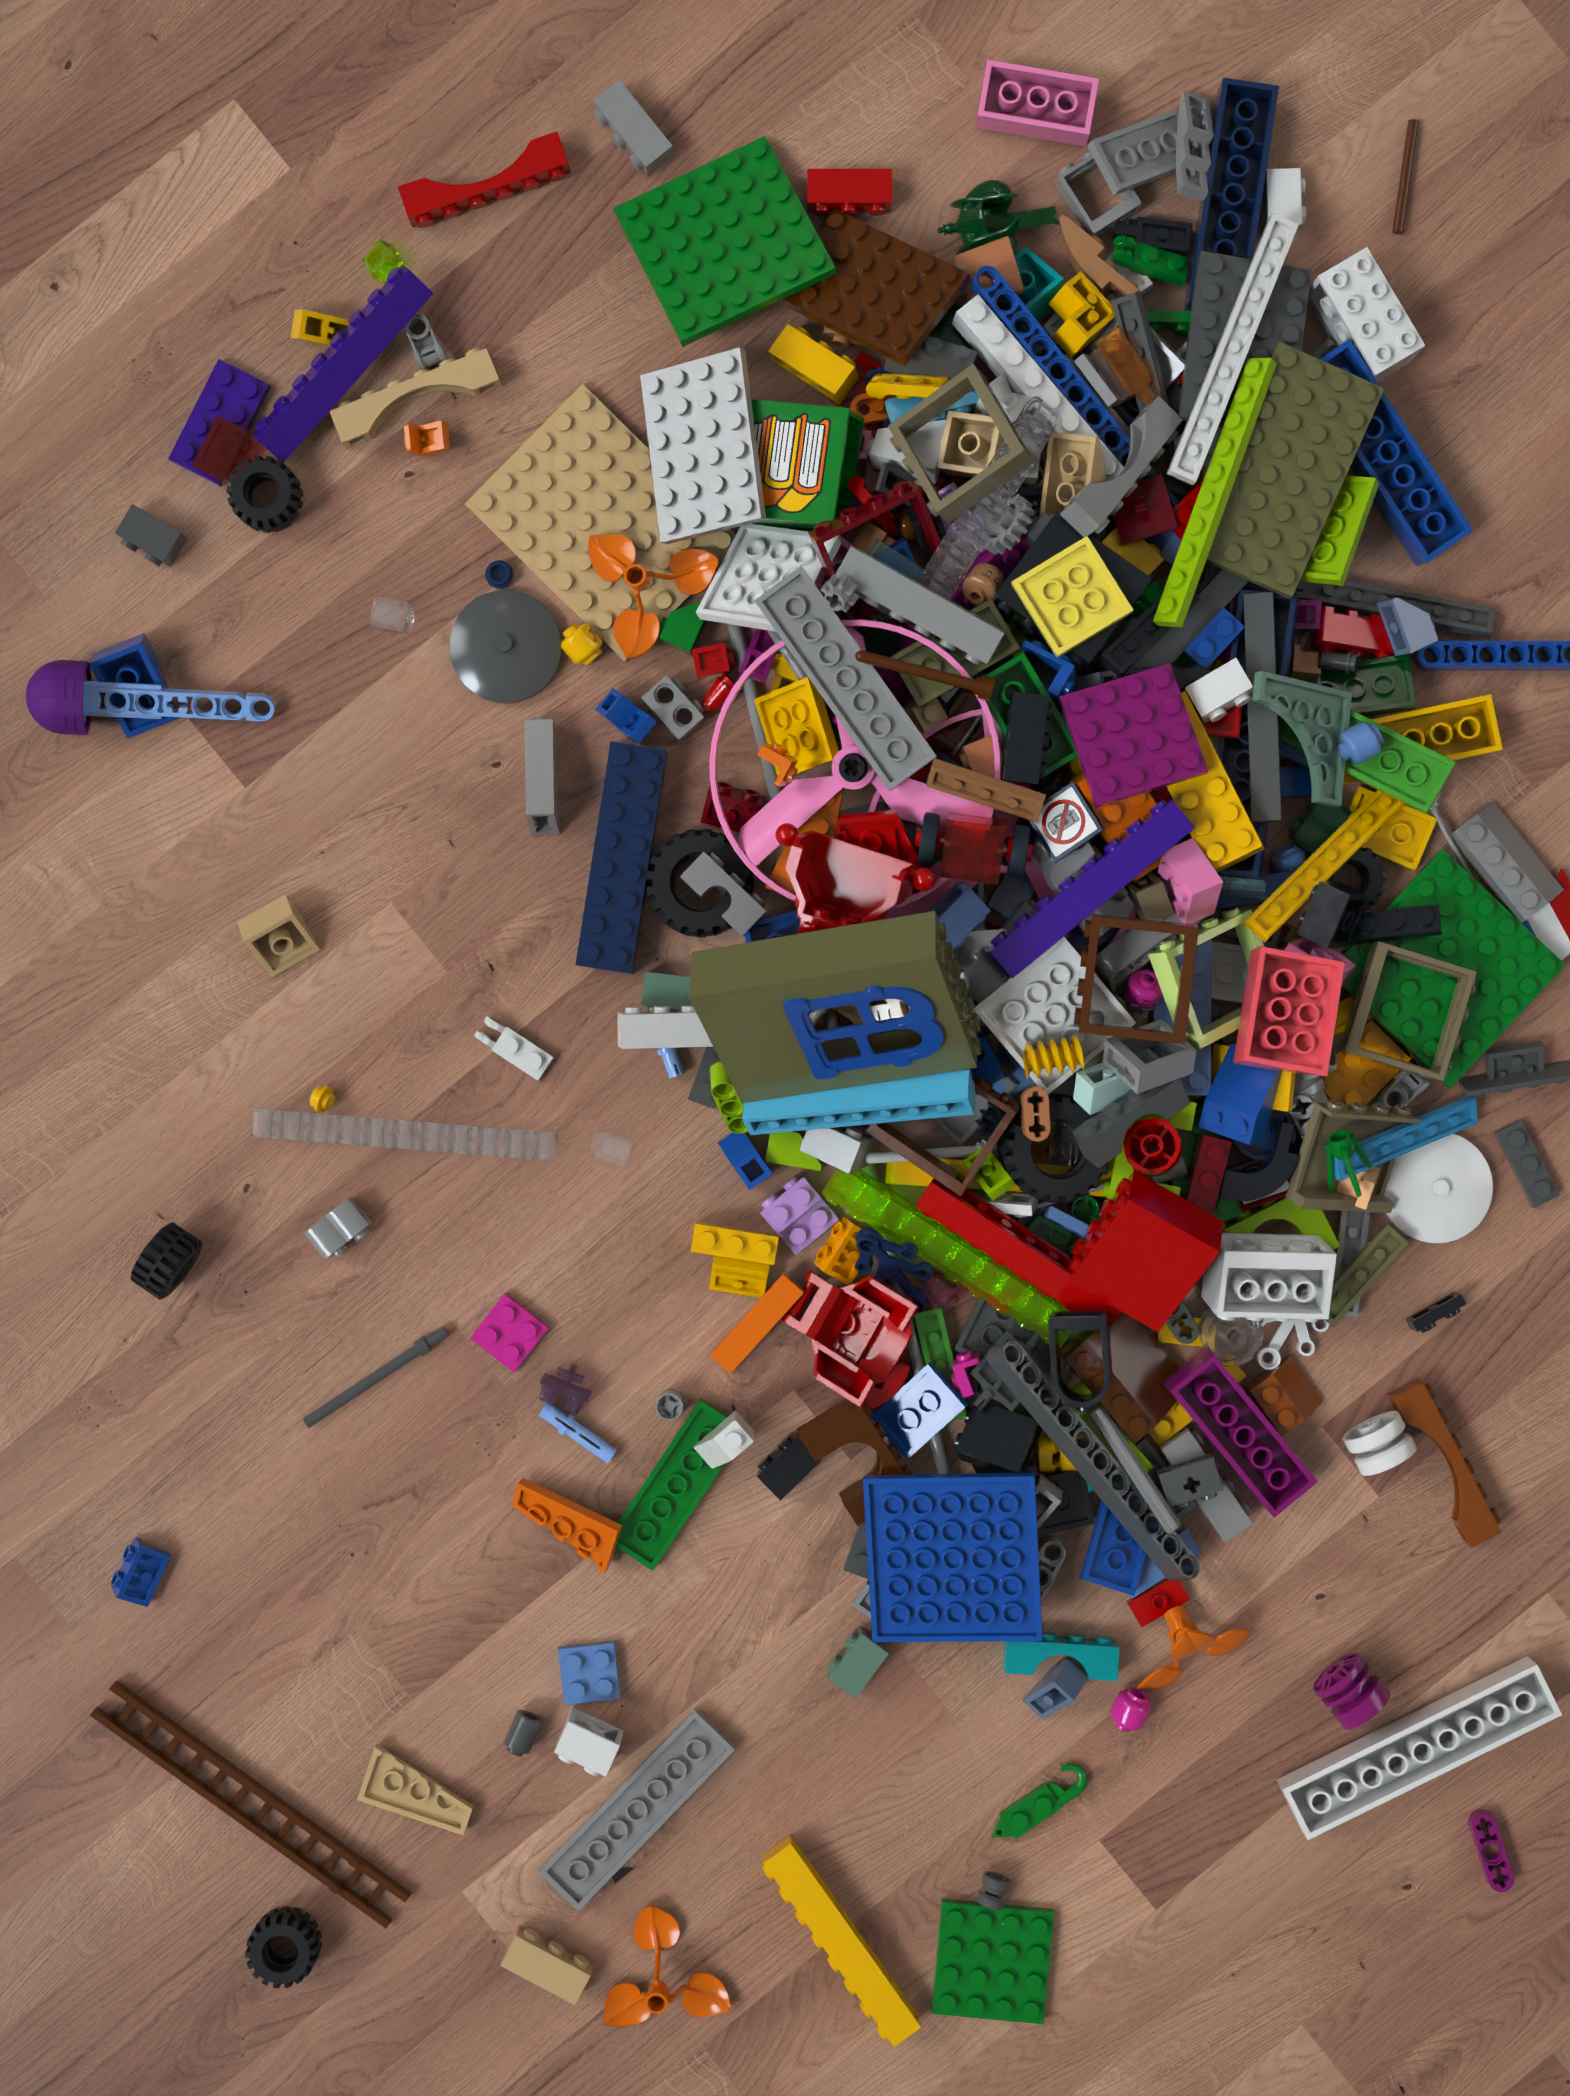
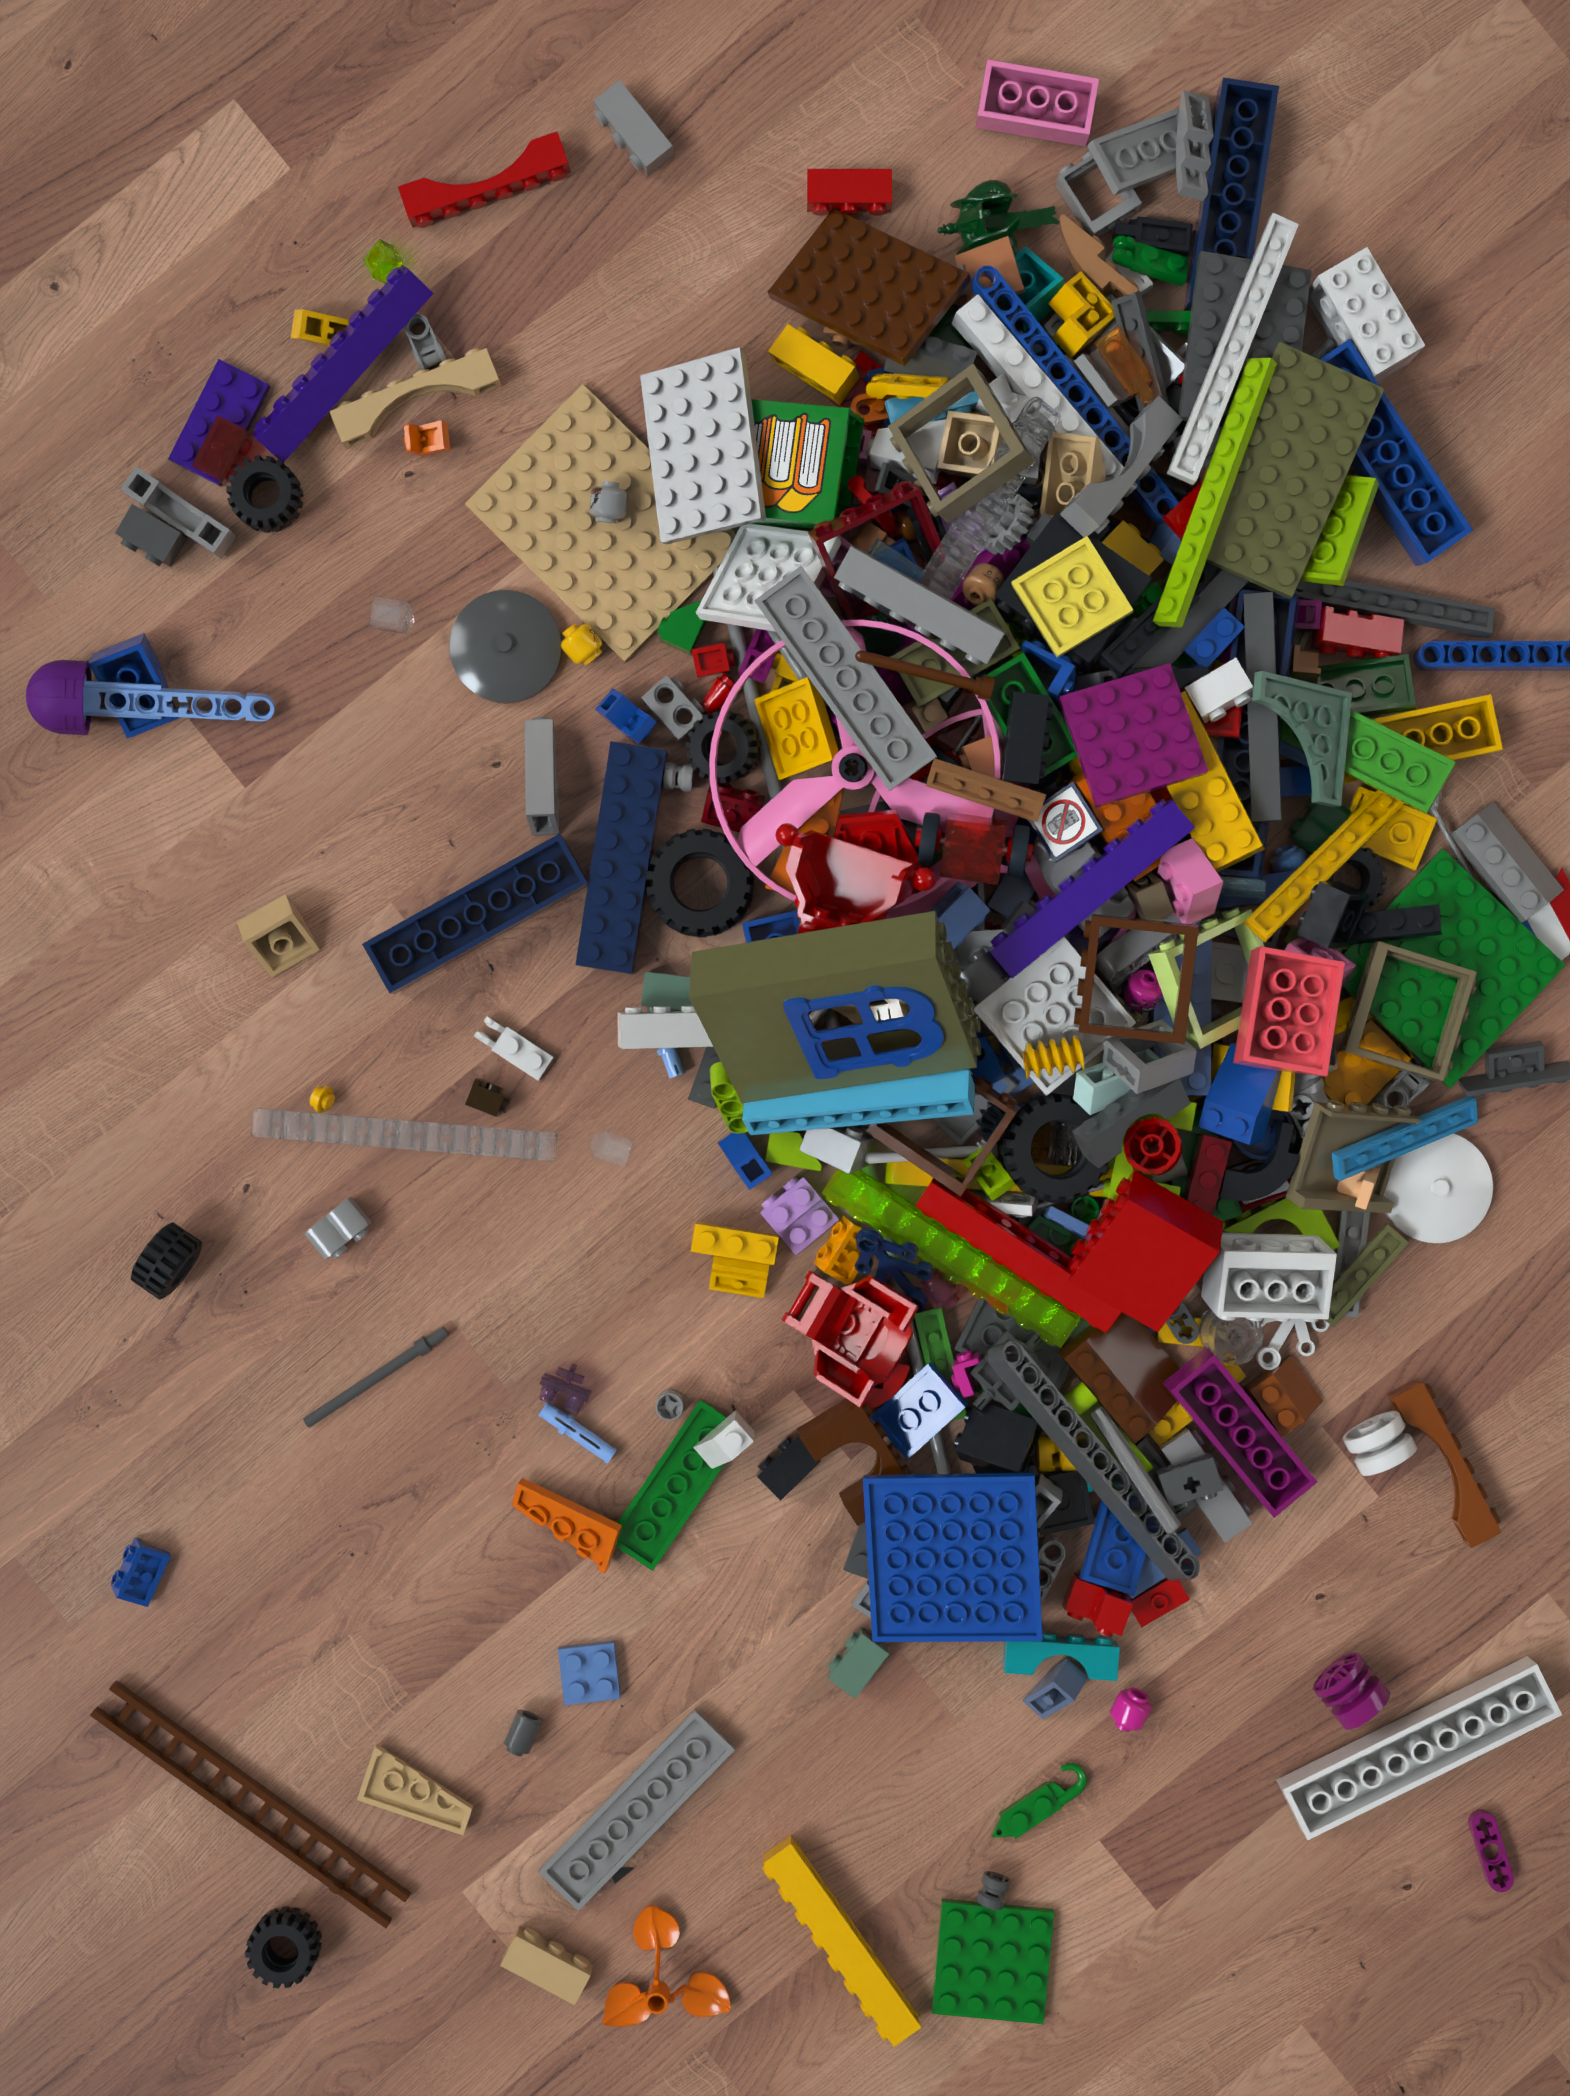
dark pink plate [470,1293,549,1372] -> none
dark blue plate [485,560,514,589] -> none
white brick [554,1707,624,1777] -> none
orange plant [588,534,719,659] -> none
green plate [613,136,837,347] -> none
light grey arch [680,852,766,937] -> none
orange tile [709,1273,805,1374] -> none
orange bracket [757,742,798,787] -> none
light grey gear [821,574,859,612] -> none
nougat beam [1020,1086,1050,1142] -> none
black window [1048,1310,1113,1412] -> none
dark red piece [1113,473,1178,546] -> none
orange plant [1136,1606,1252,1690] -> none
white brick [1262,168,1306,234] -> none
dark grey pin [1320,651,1358,674] -> none
green plant [1324,1130,1372,1197] -> none
medium blue head [1338,721,1384,765] -> none
sand blue slope [1376,597,1438,656] -> none
reddish brown bar [1392,119,1419,234] -> none
black plate [1405,1292,1466,1333] -> none
dark grey plate [1494,1120,1560,1208] -> none
none -> light grey arch [120,466,237,559]
none -> dark blue brick [362,833,588,994]
none -> dark brown brick [465,1078,512,1117]
none -> light grey head [589,481,628,524]
none -> light grey wheel [663,762,694,792]
none -> black tyre [685,711,762,783]
none -> red brick [1062,1573,1133,1637]

